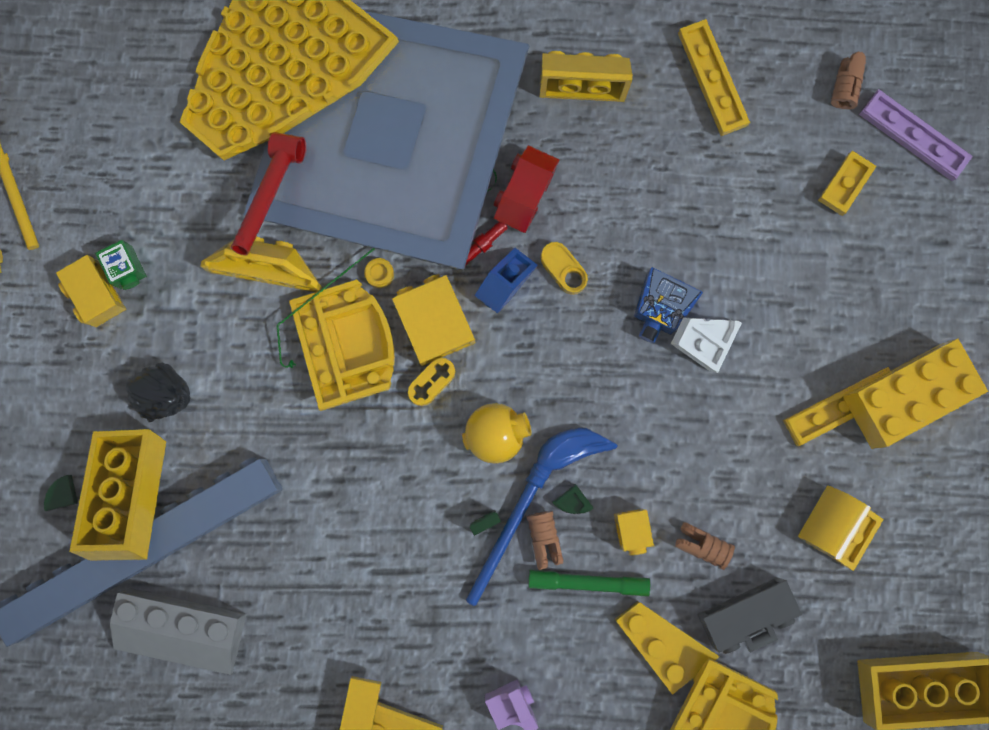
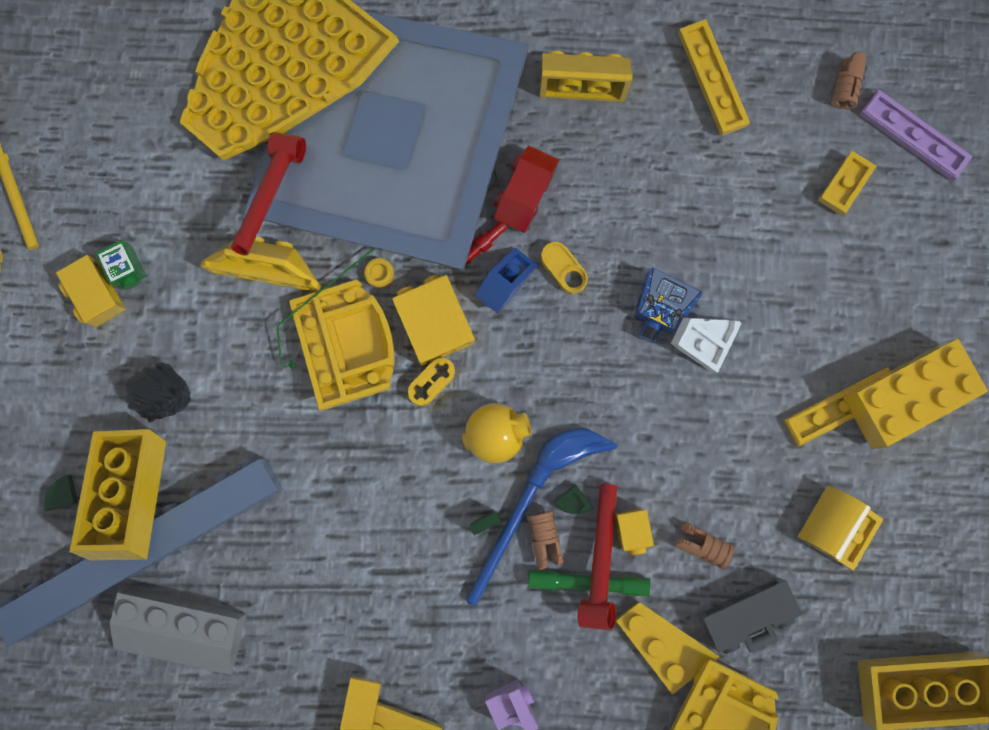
none -> red piece [577,484,618,631]

